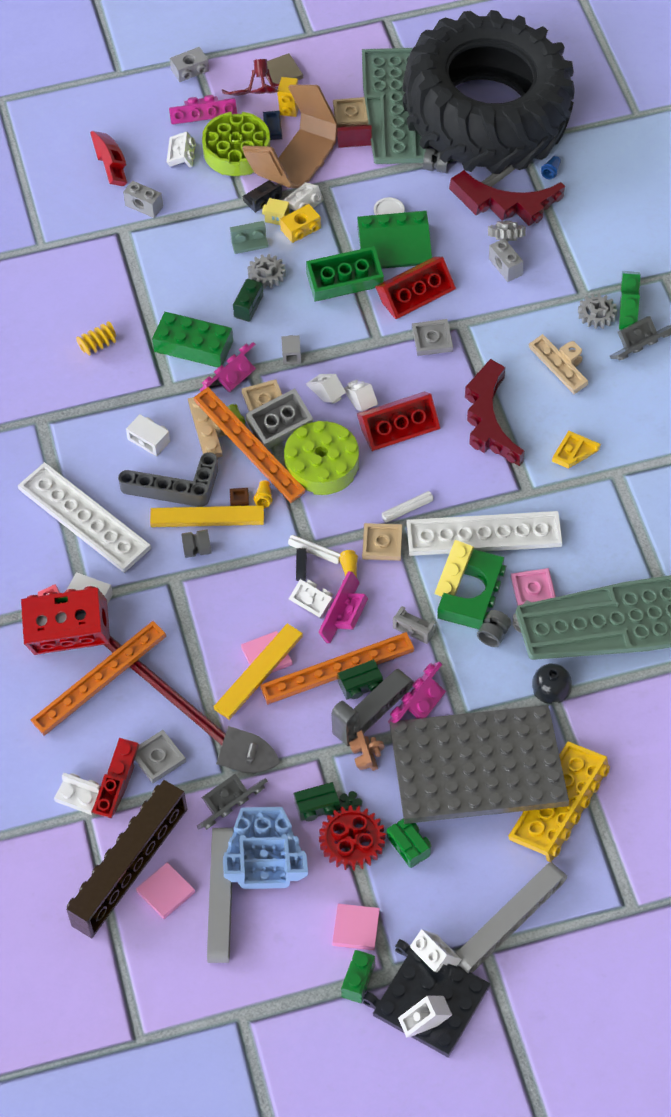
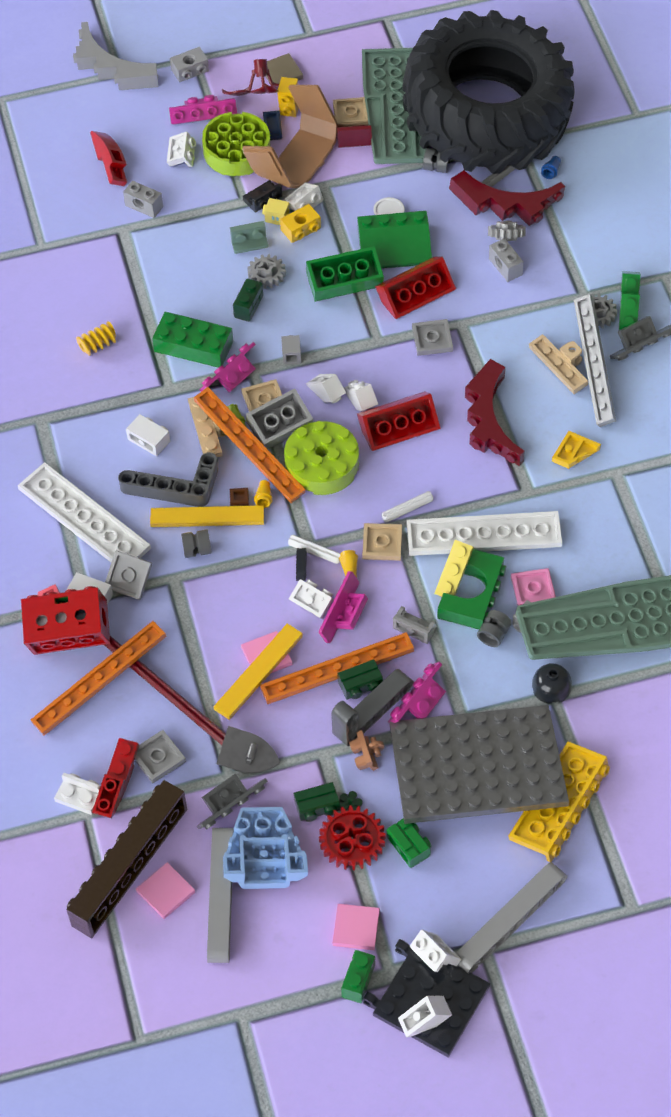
none -> light grey arch [73,22,158,90]
none -> light grey plate [105,550,153,600]
none -> plate [574,294,616,427]

